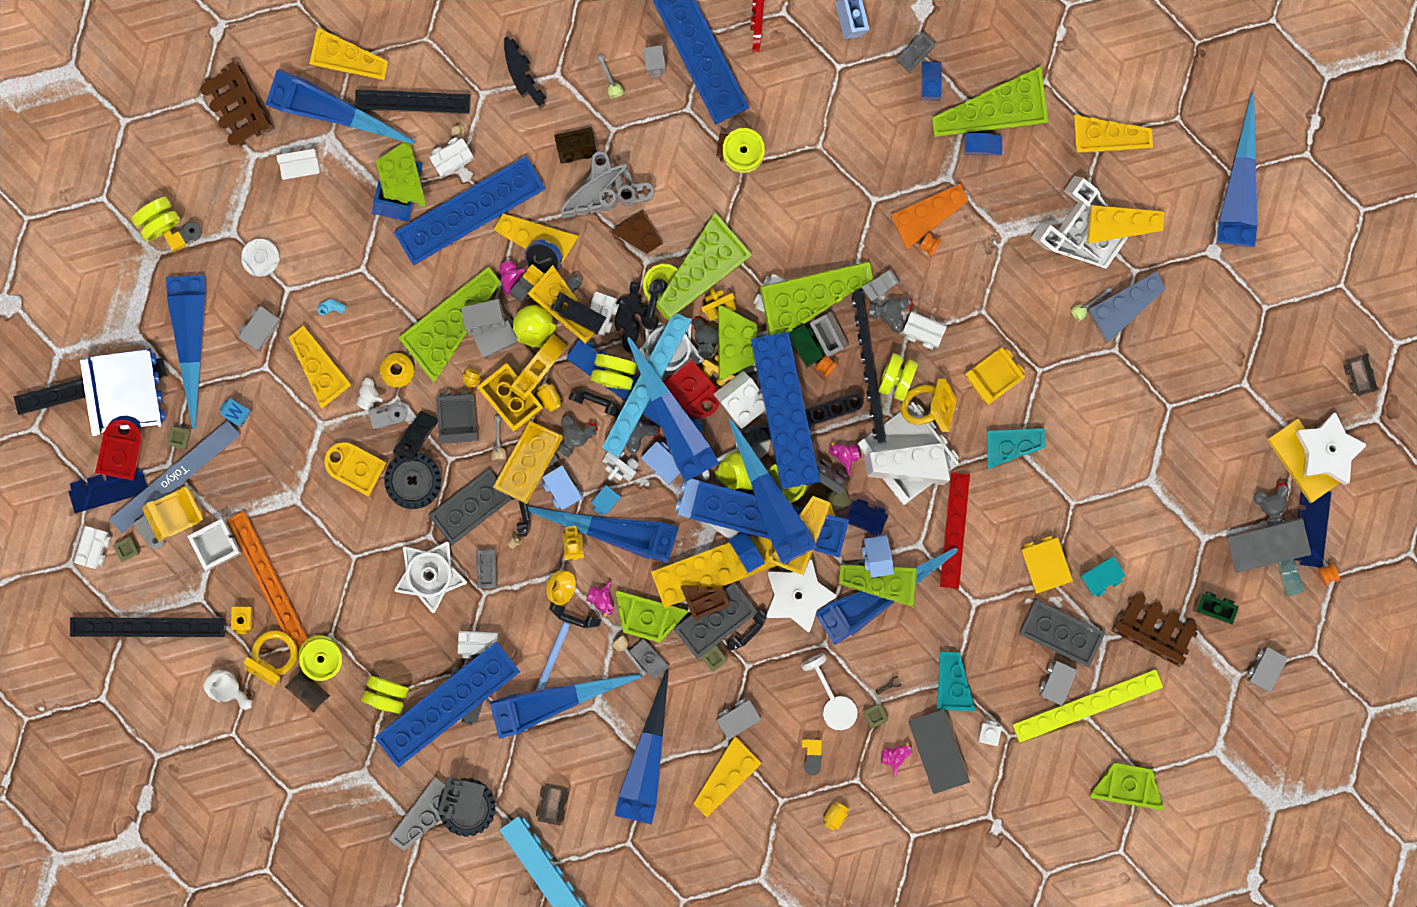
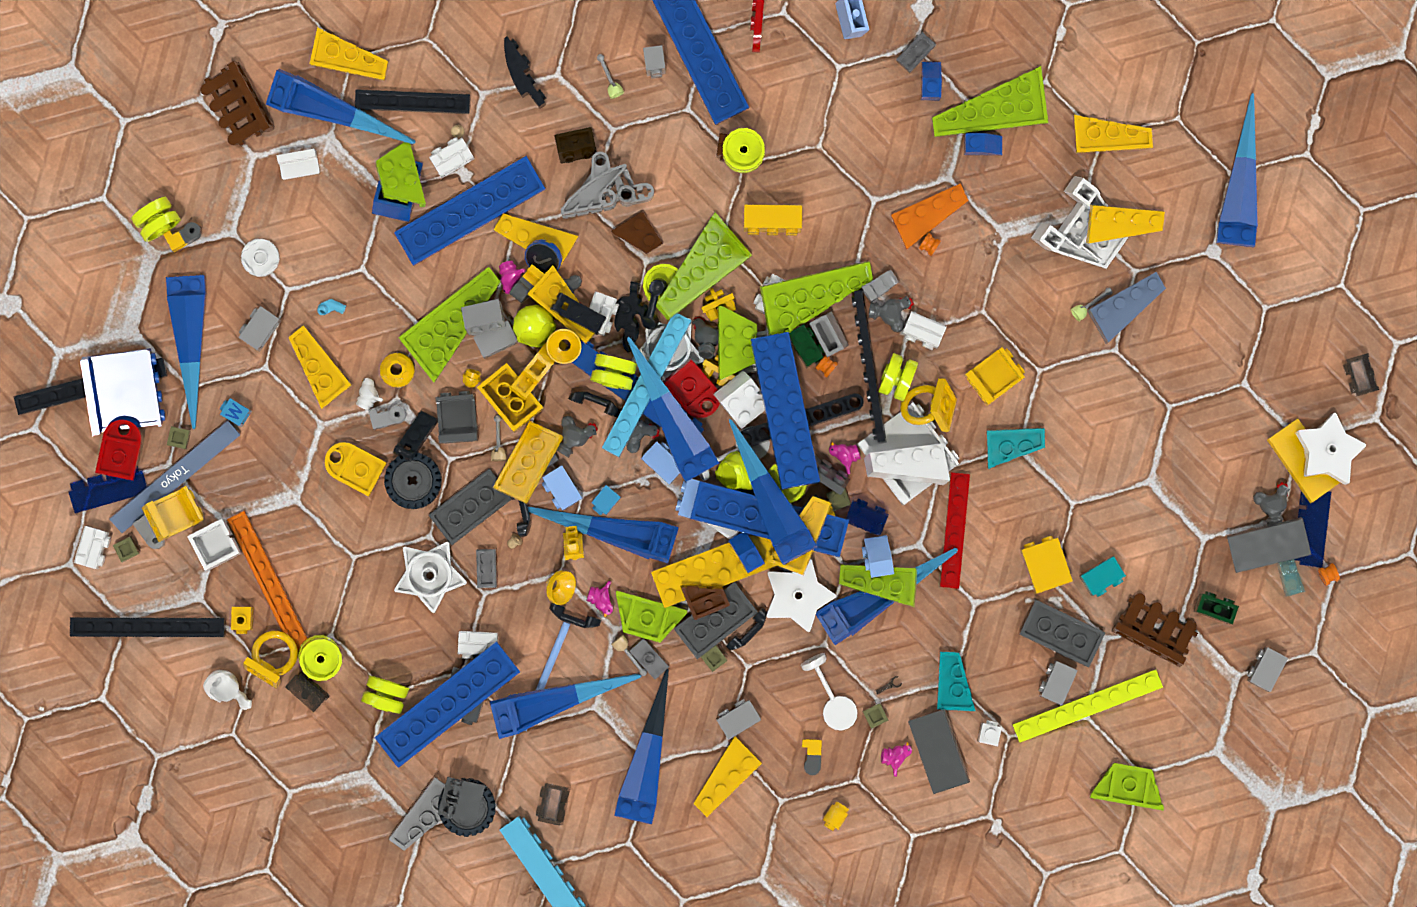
yellow brick [536,383,562,413] -> none
white hips [602,452,638,482] -> none
none -> yellow piece [546,329,582,364]
none -> yellow brick [744,205,802,236]

